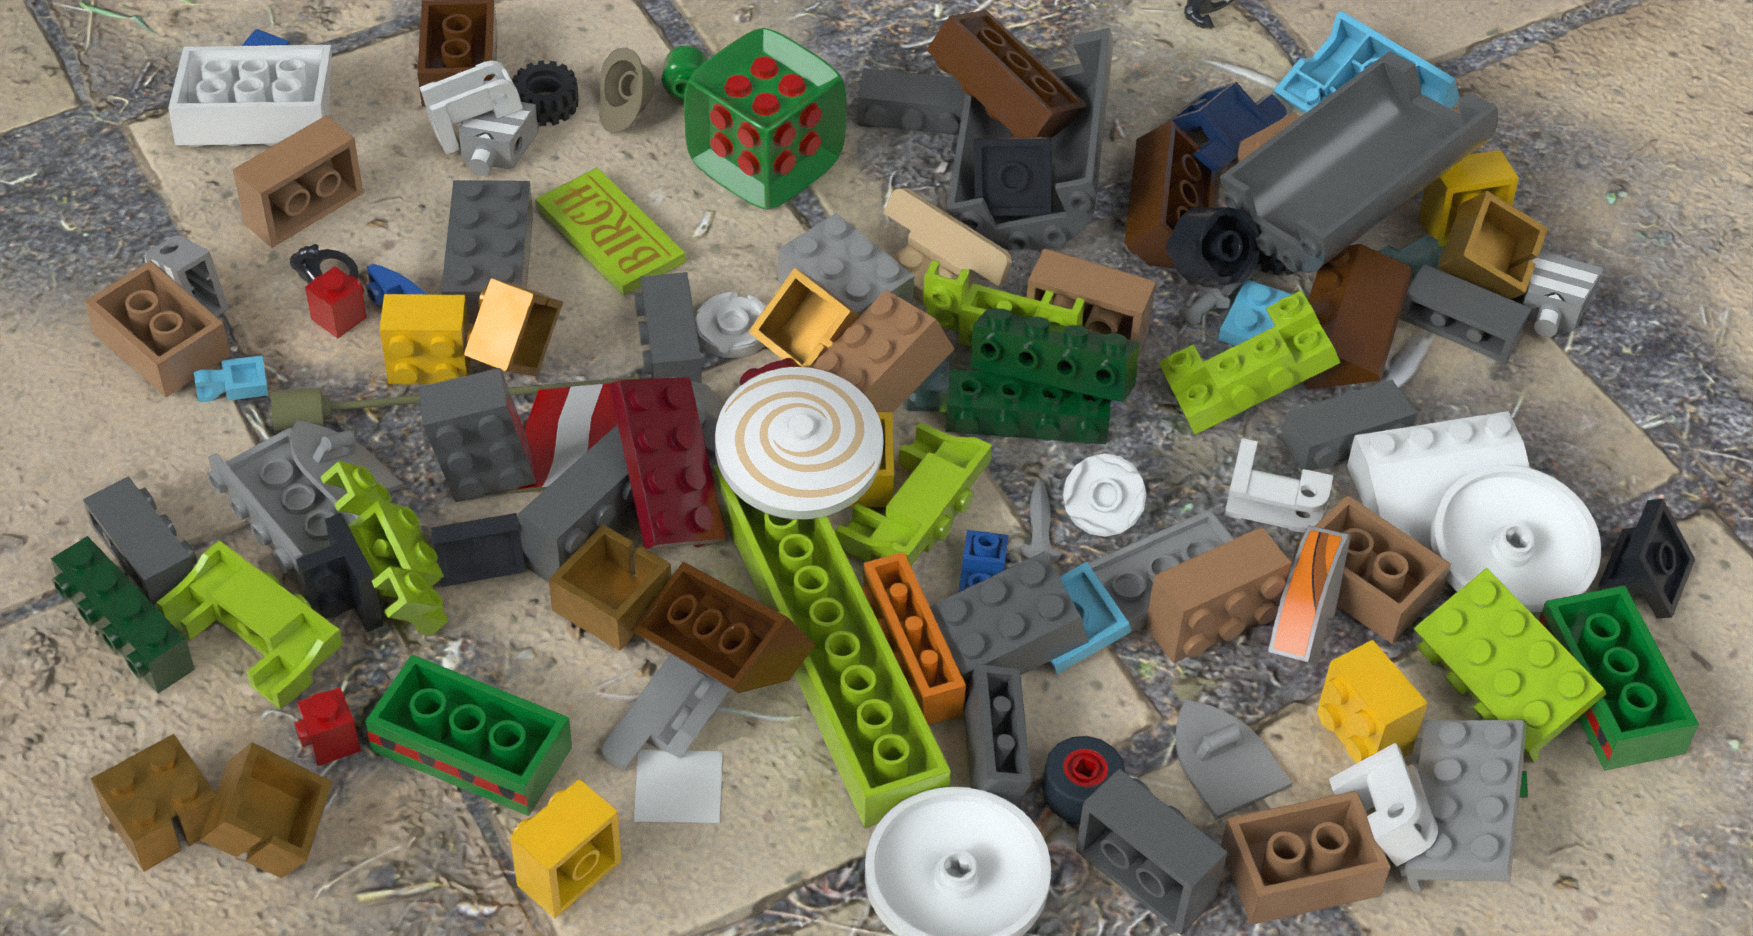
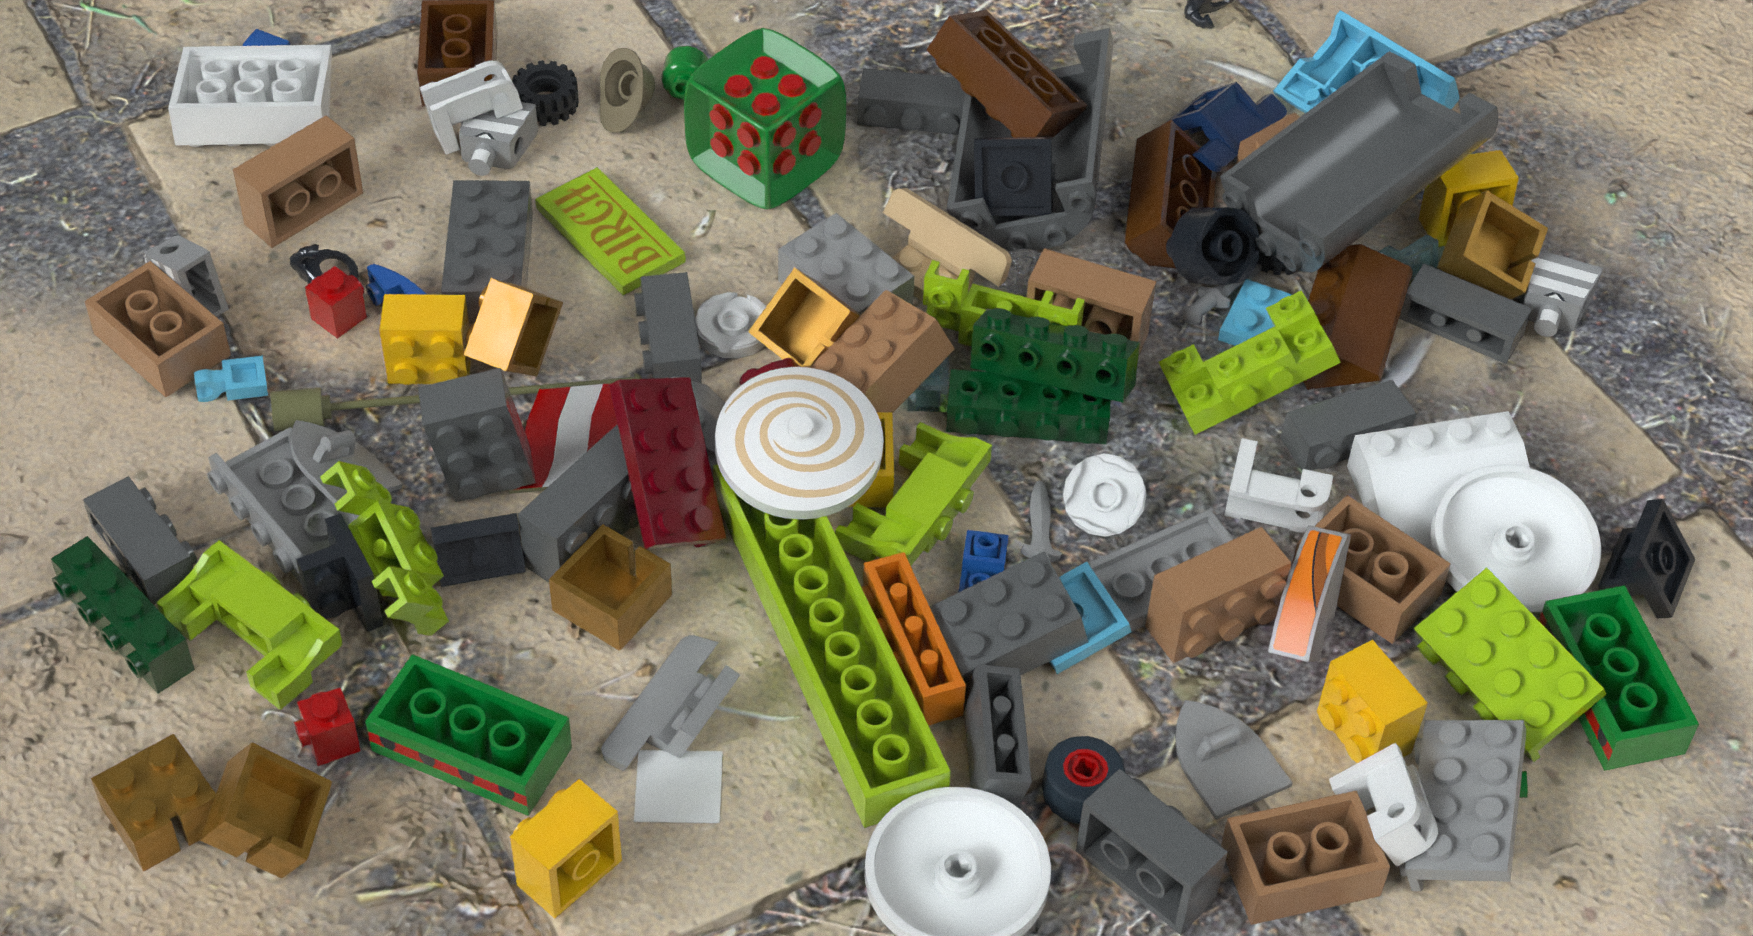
reddish brown slope [631,562,816,694] -> none

